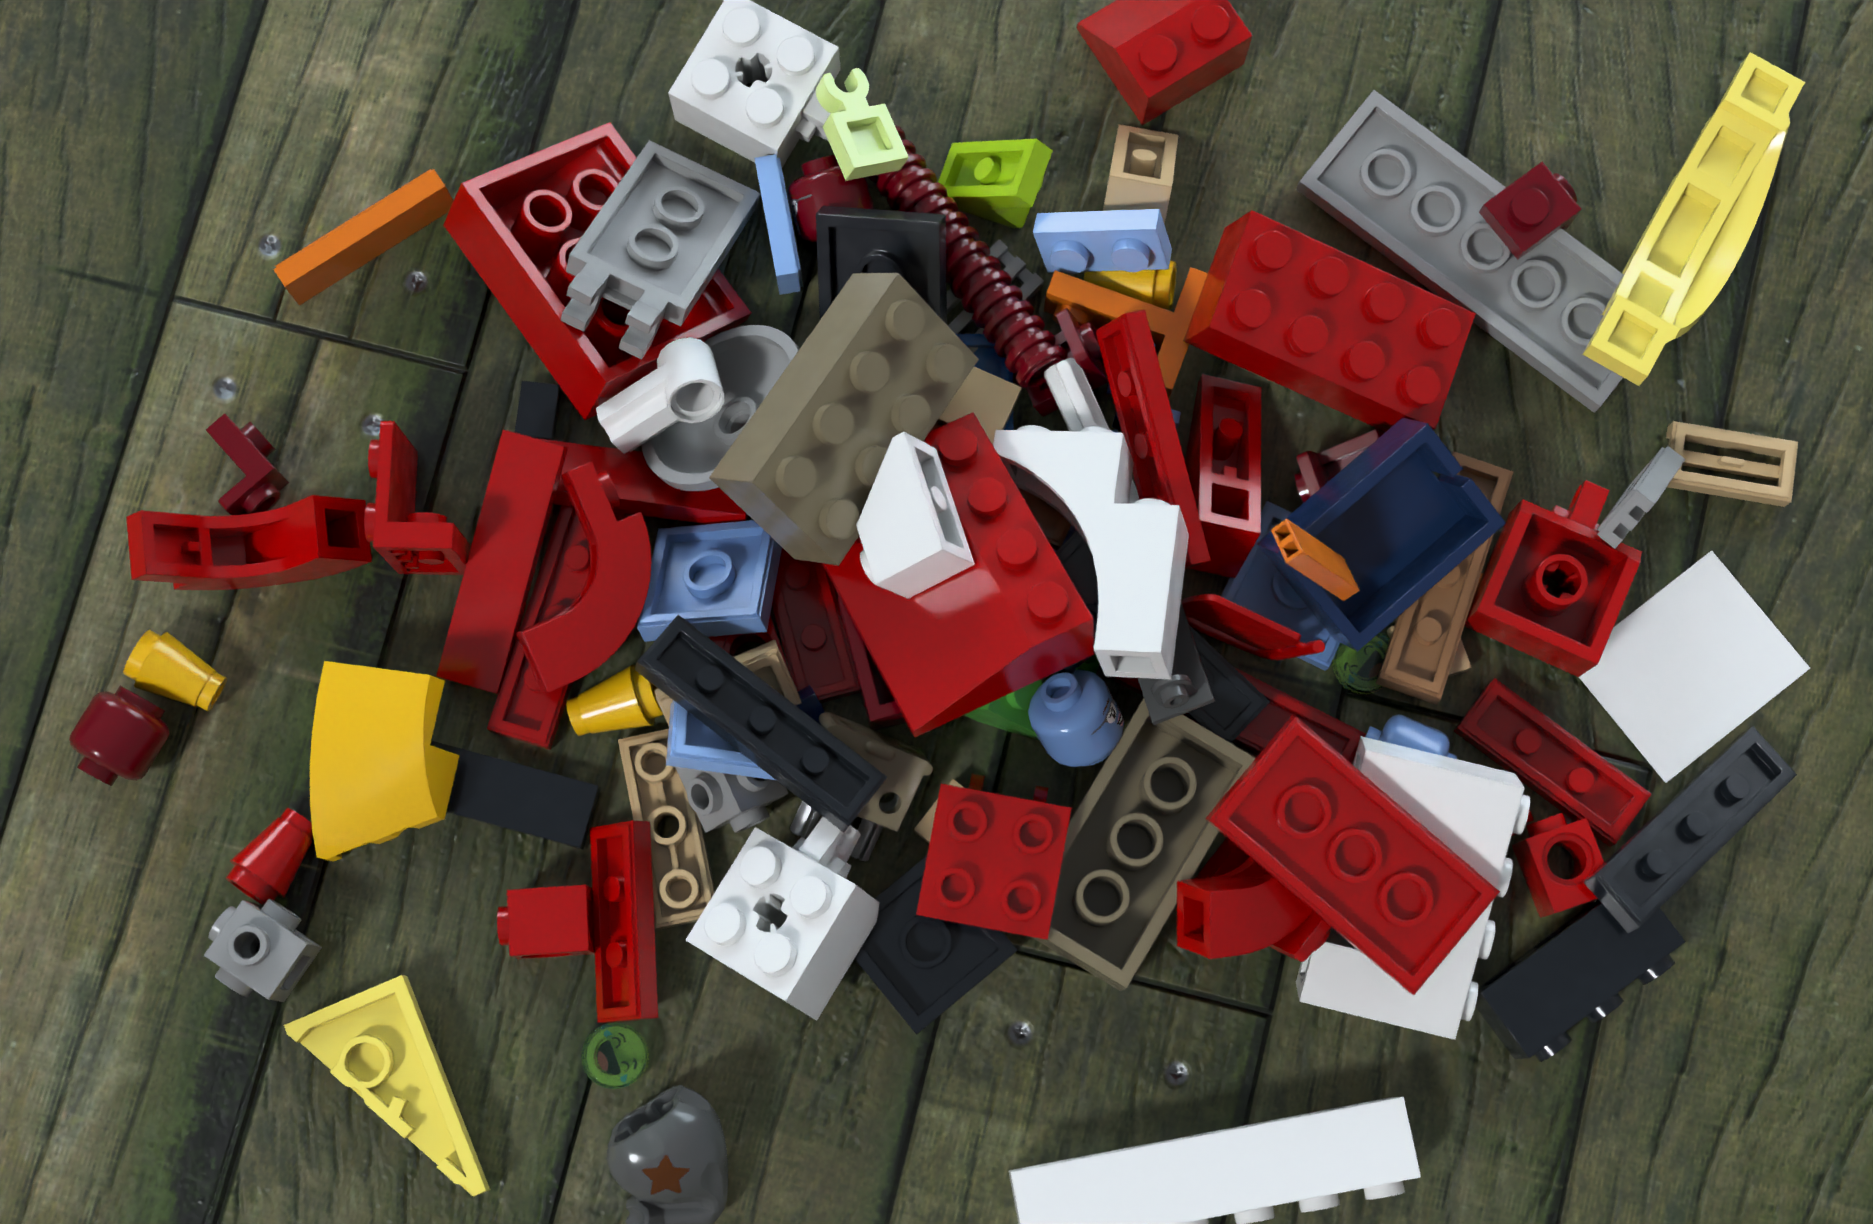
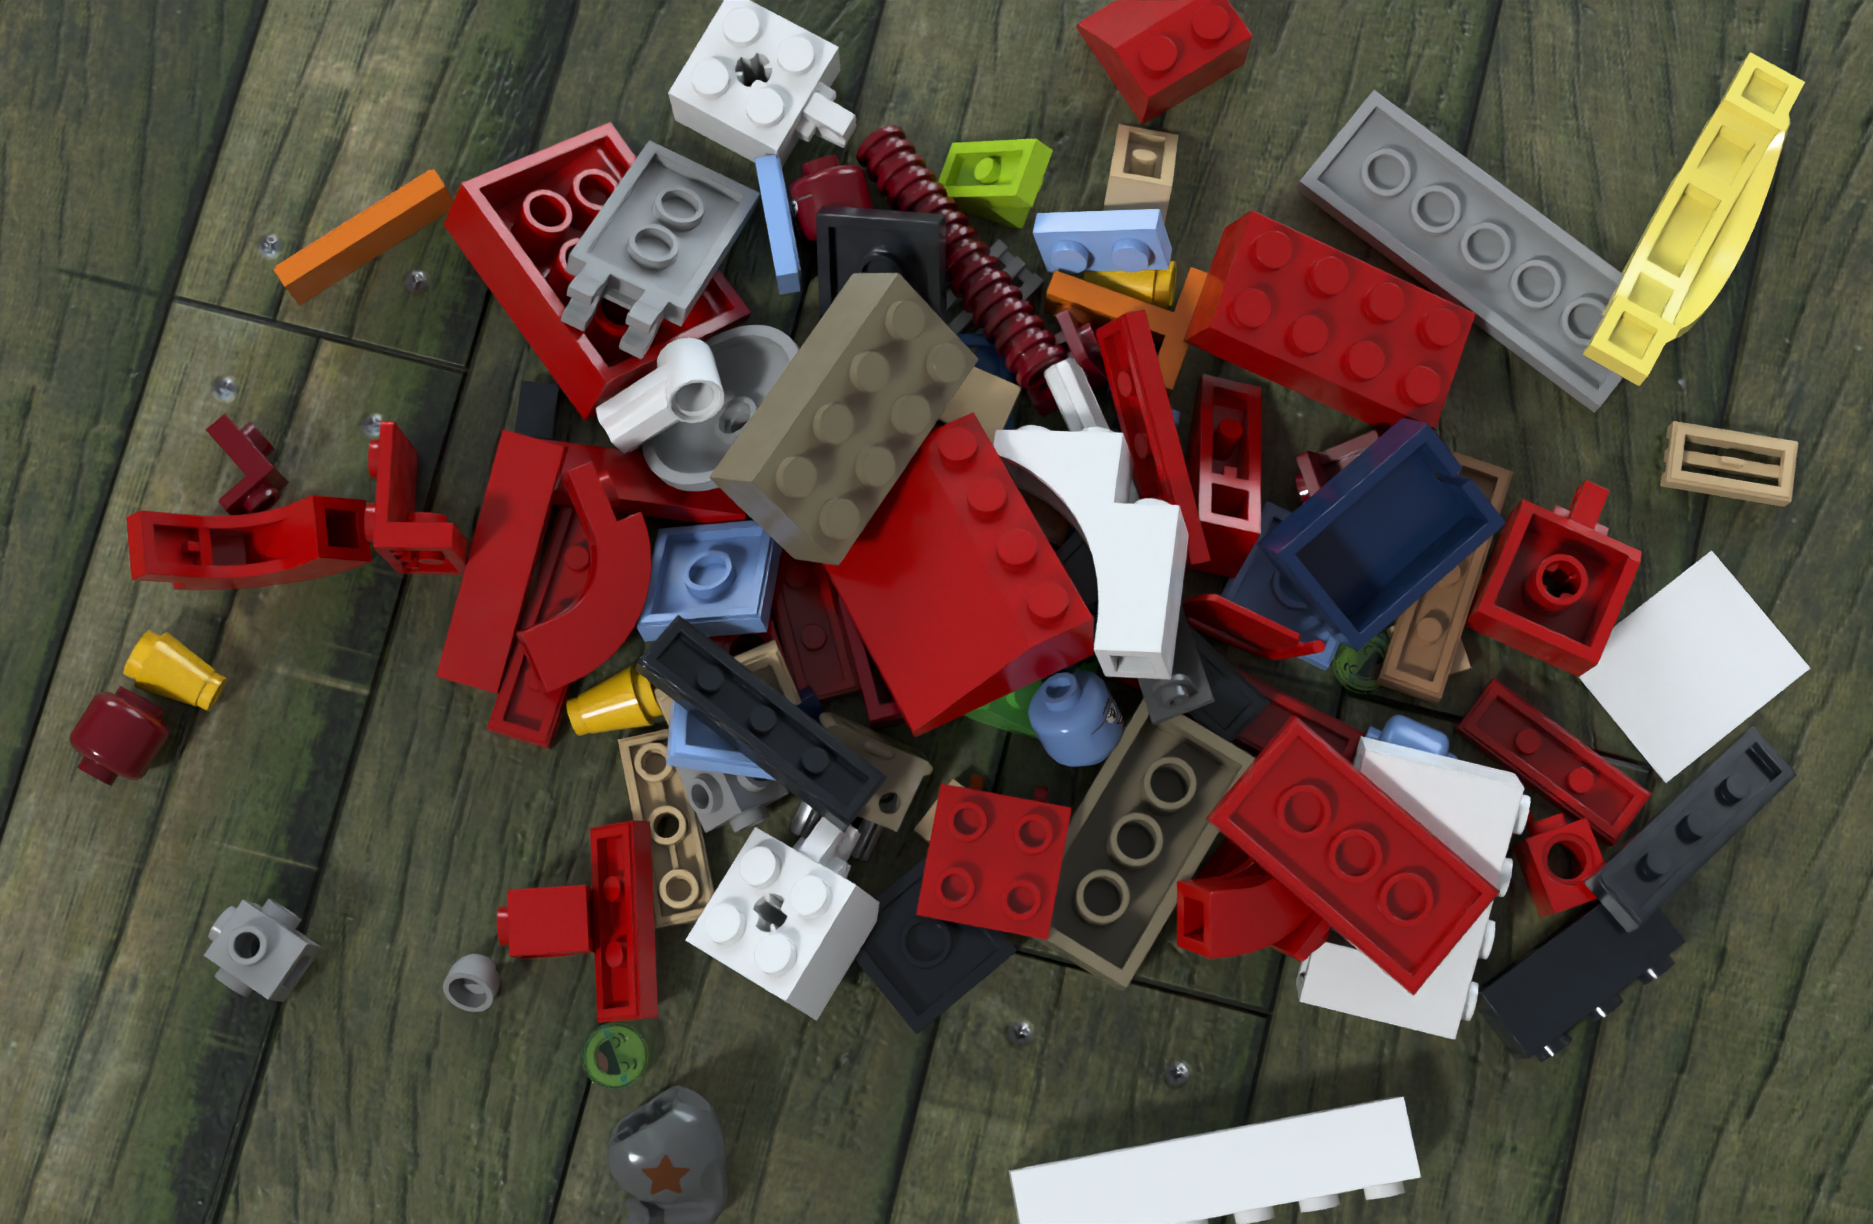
red cone [226,808,313,906] -> none
light yellow wing [284,975,490,1197] -> none
yellow slope [310,661,460,861] -> none
black tile [430,741,601,850] -> none
yellowish green plate [816,68,909,181] -> none
white slope [856,432,975,599] -> none
orange piece [1271,519,1360,601] -> none
dark red bracket [1479,162,1582,260] -> none
light grey tile [1597,446,1685,549] -> none
none -> light grey hinge [443,953,500,1012]

